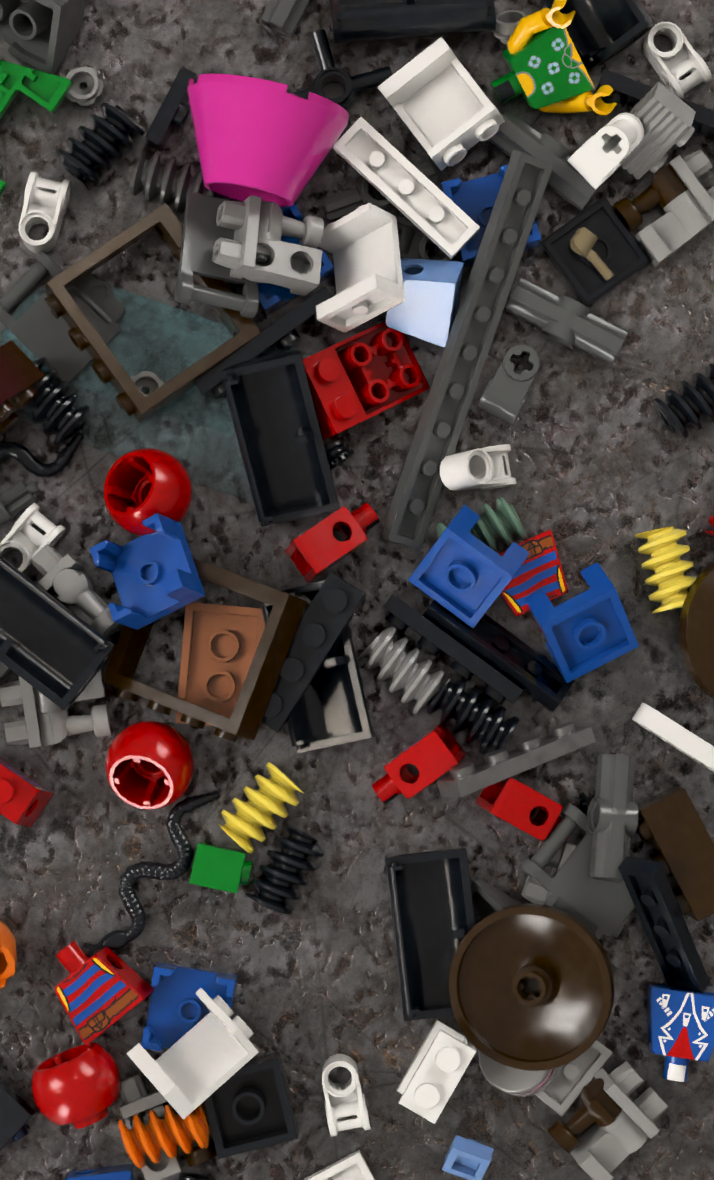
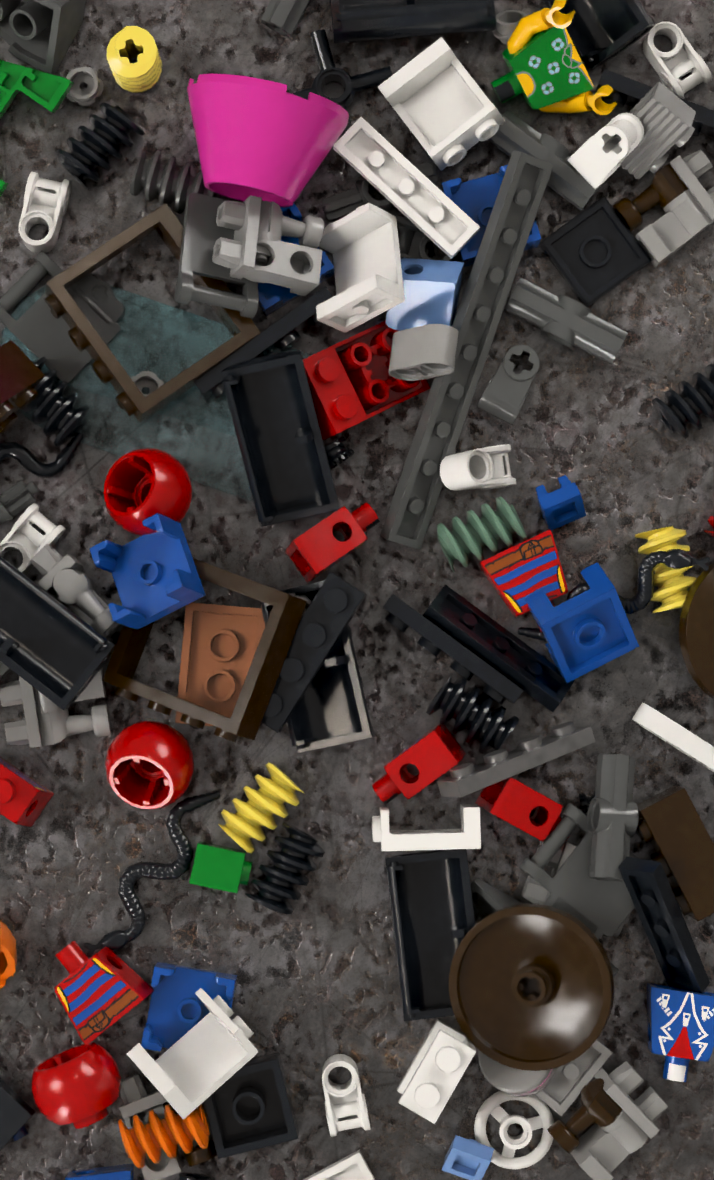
black plate [146,67,197,152] -> none
light grey piece [357,626,444,715] -> none
blue panel [408,504,530,628] -> none
dark tan hand [570,227,614,281] -> none
none -> light yellow piece [107,26,162,93]
none -> white panel [372,804,481,851]
none -> light grey beam [388,324,459,381]
none -> white piece [474,1091,554,1170]
none -> black animal [518,549,710,642]
none -> blue tile [536,475,586,530]

